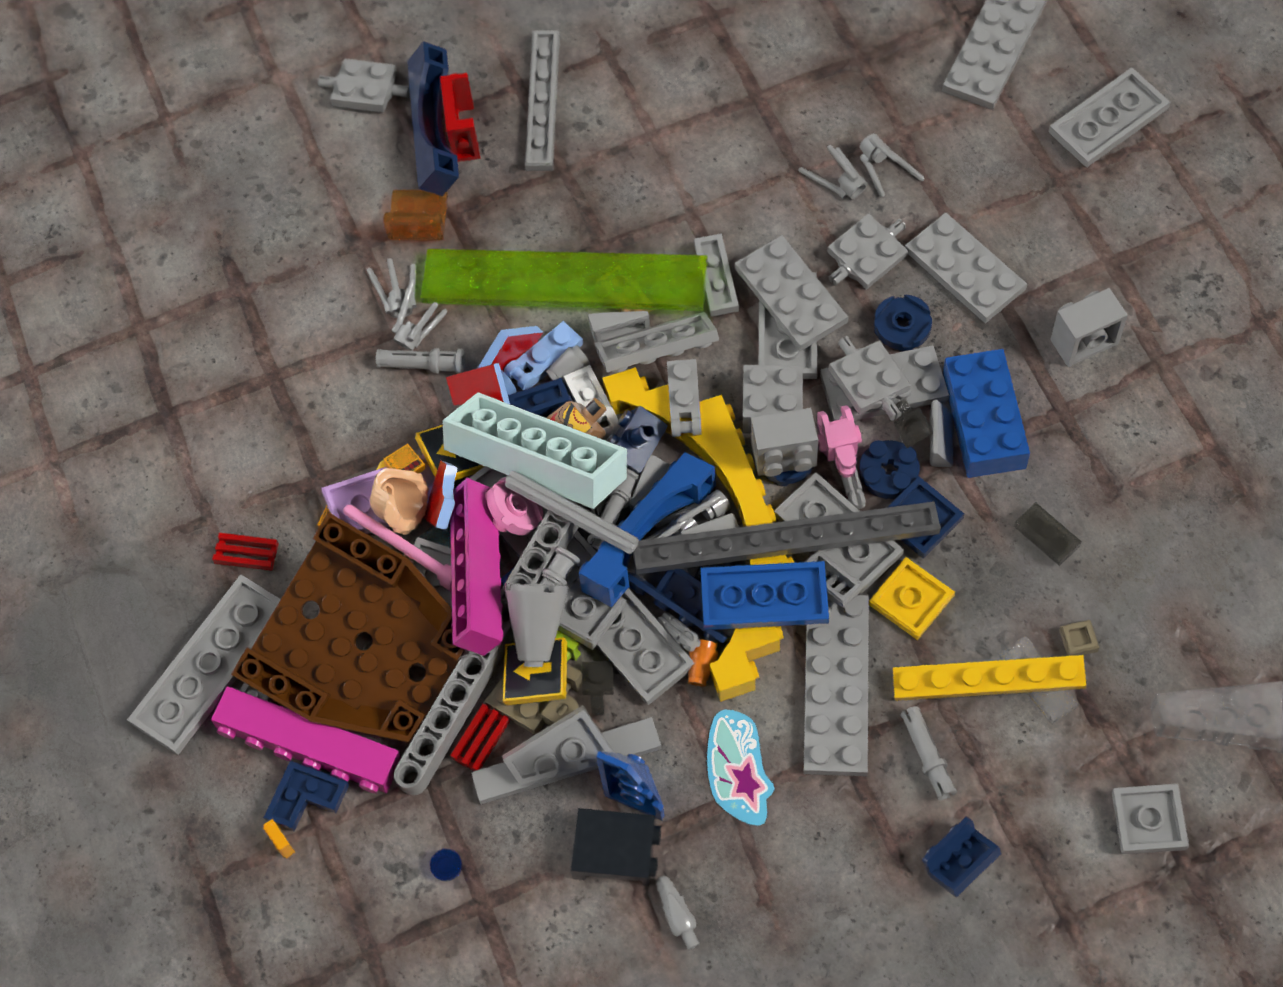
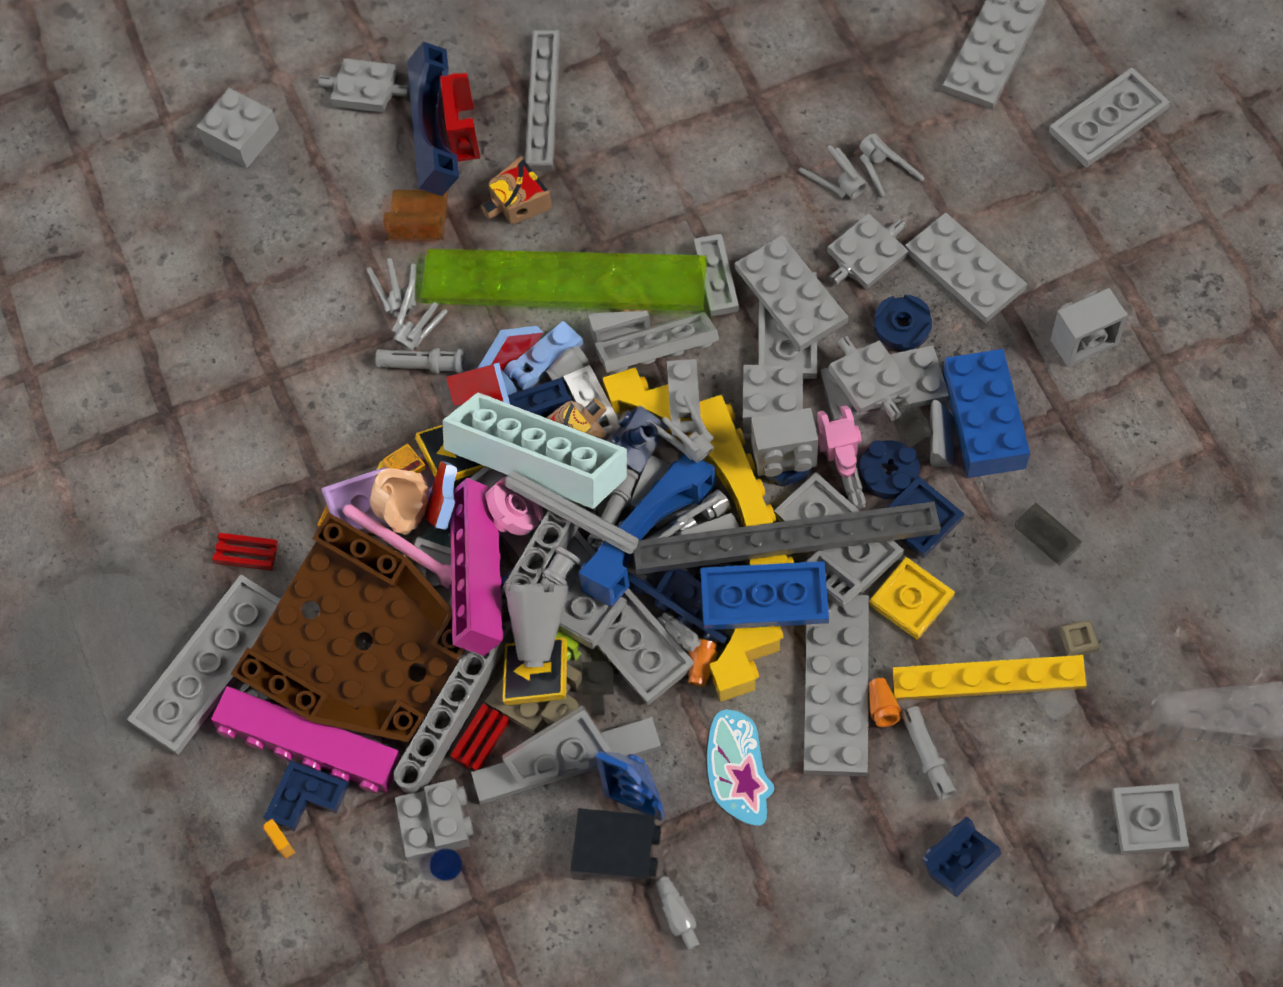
none -> light grey brick [196,88,279,168]
none -> light grey plate [395,779,474,861]
none -> torso [481,156,552,224]
none -> light grey plant [647,394,714,463]
none -> orange cone [868,678,901,727]

